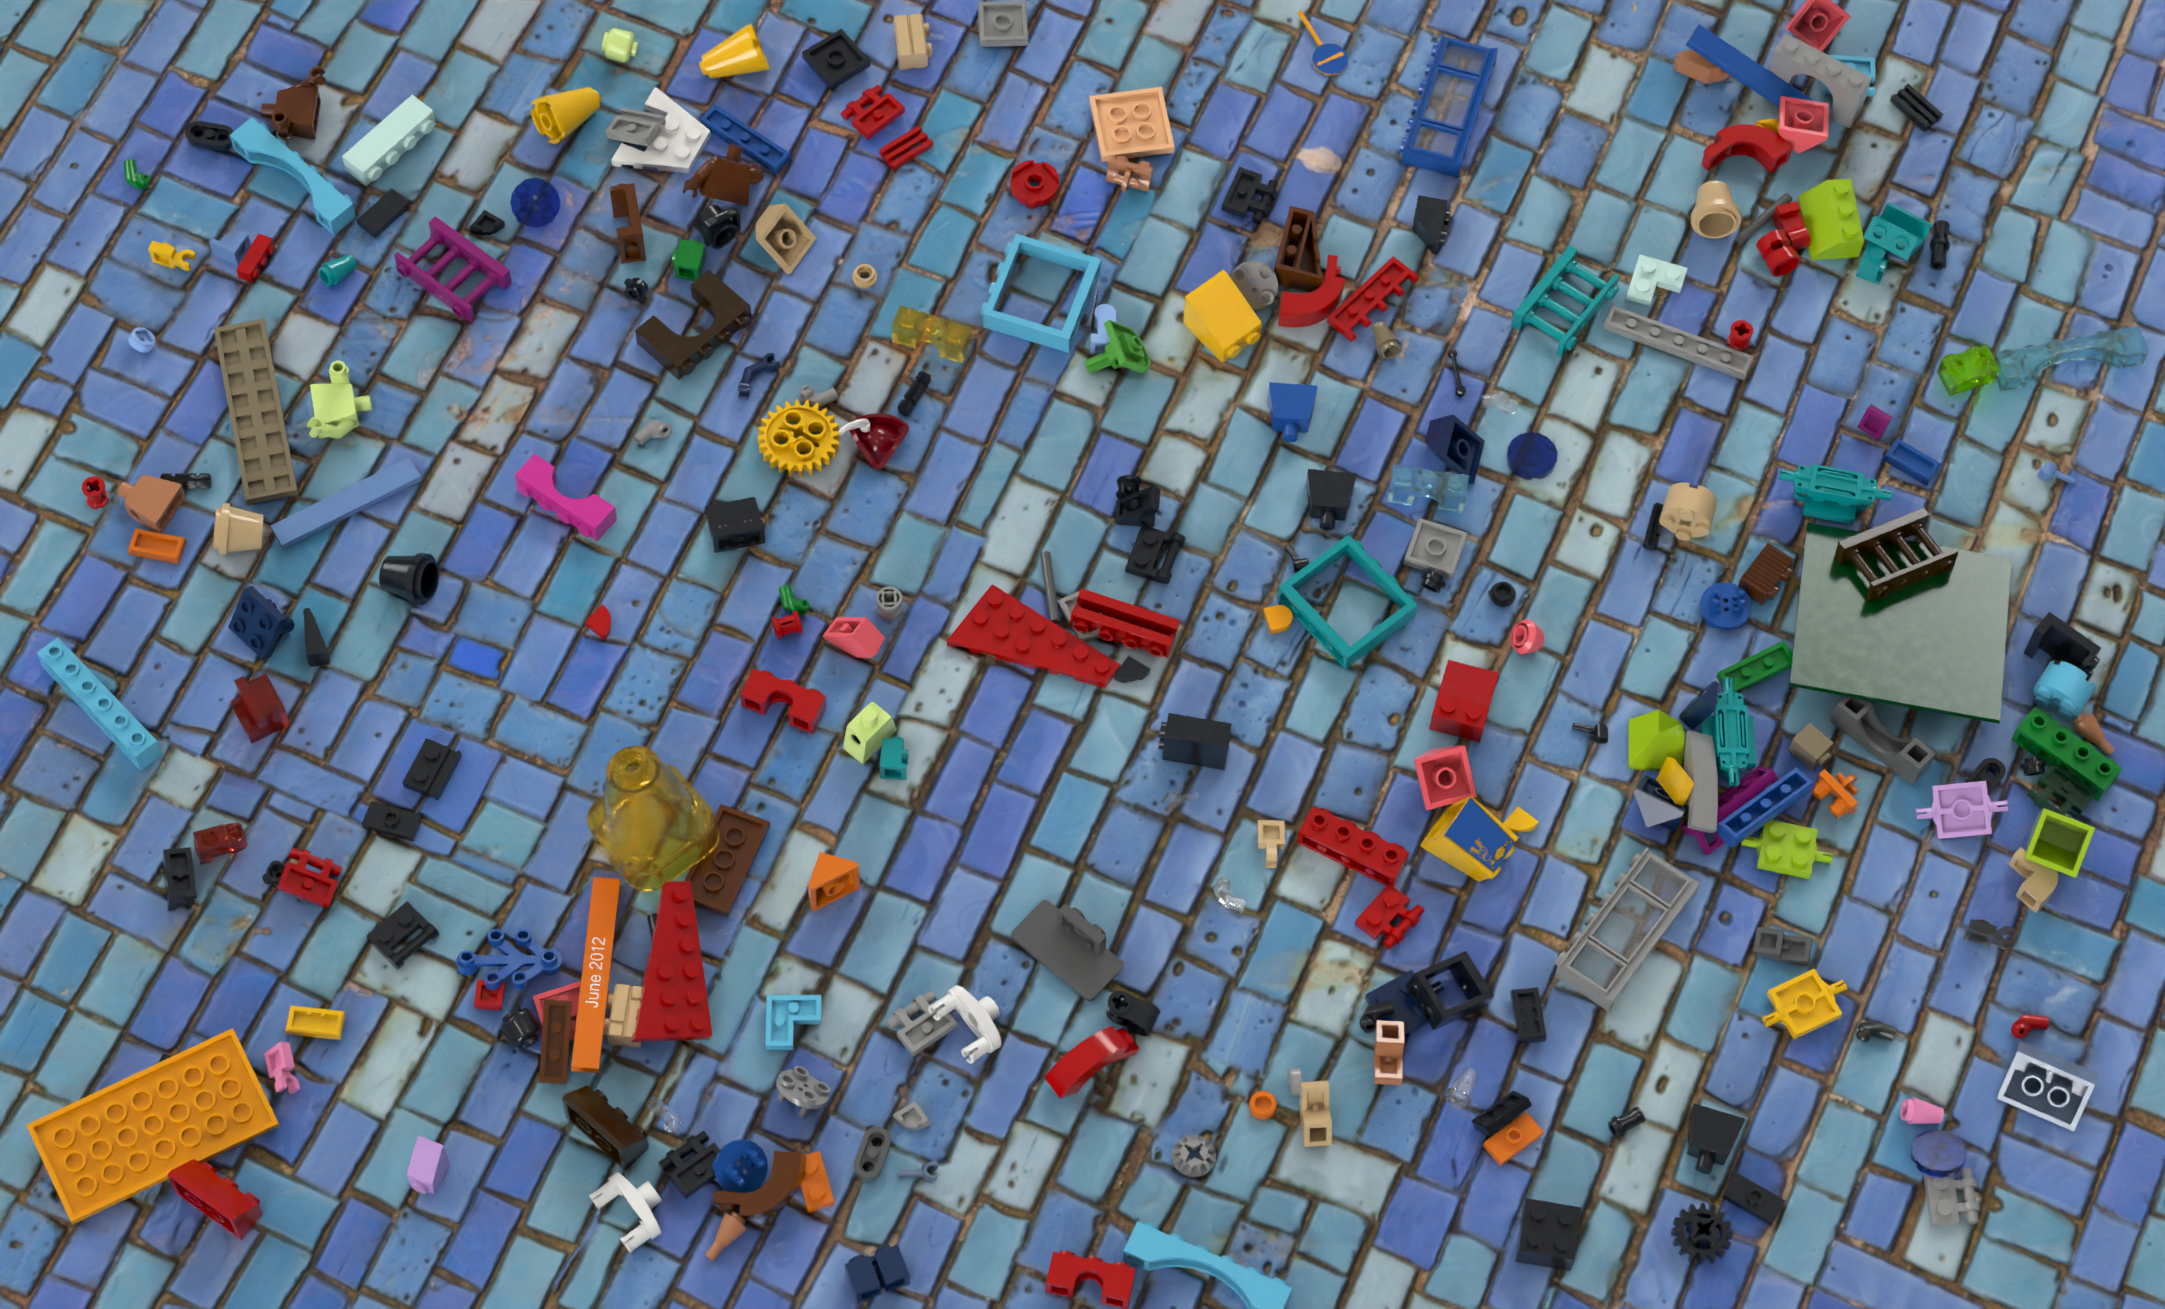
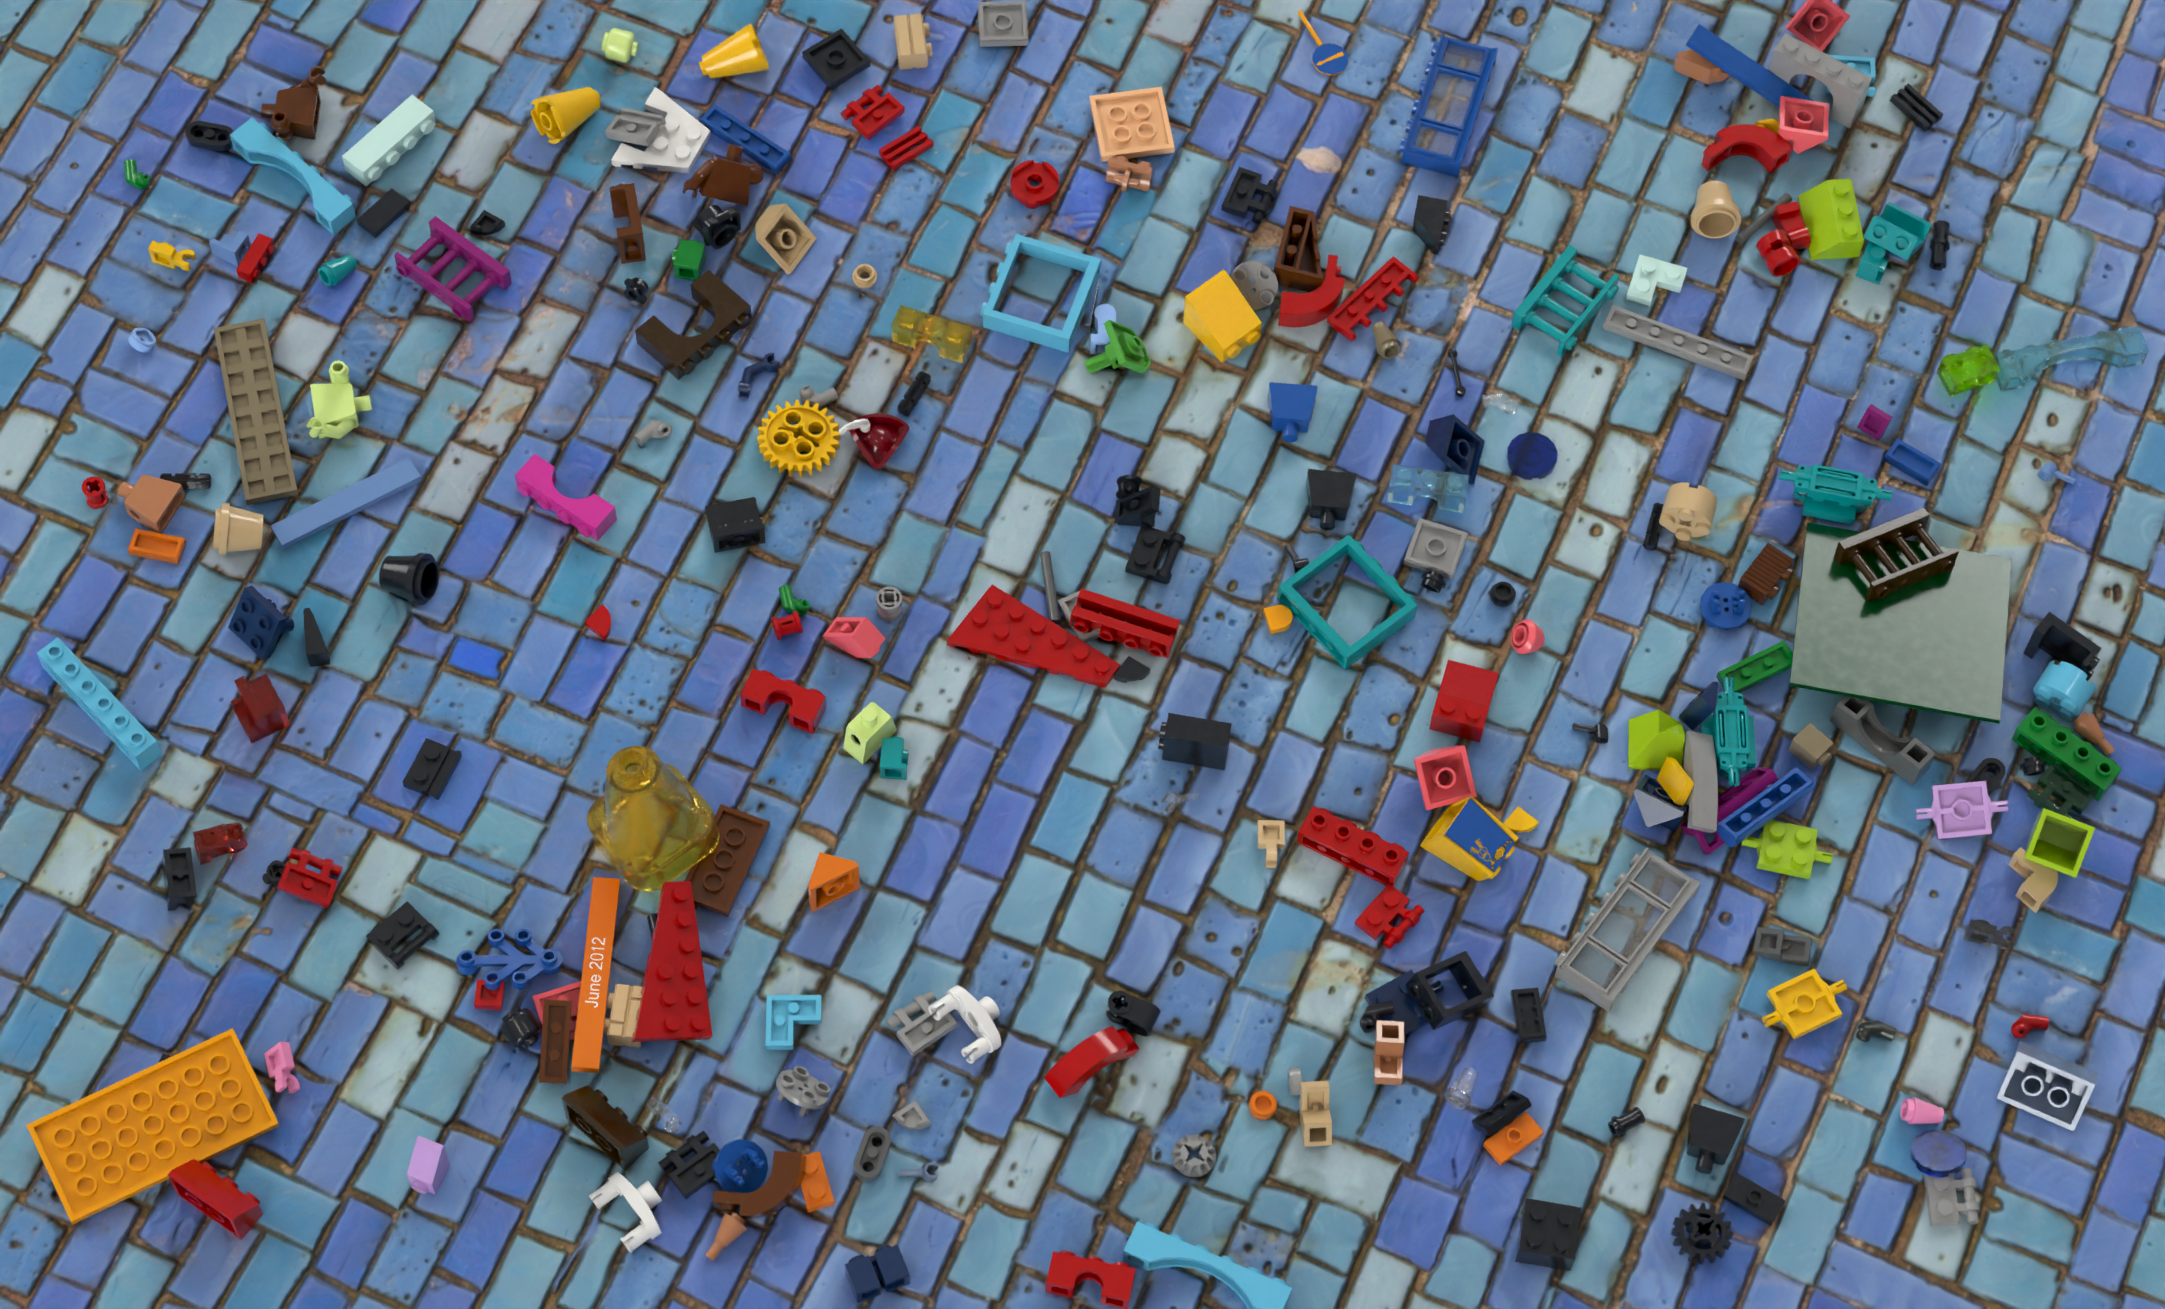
yellow plate [285,1005,346,1040] -> none
black plate [362,801,422,842] -> none
clear blue plate [510,177,561,228] -> none
dark grey bracket [1011,900,1124,1001] -> none
clear arm [1213,877,1247,912] -> none
red bush [1727,320,1753,352] -> none
orange hips [1811,769,1859,819] -> none

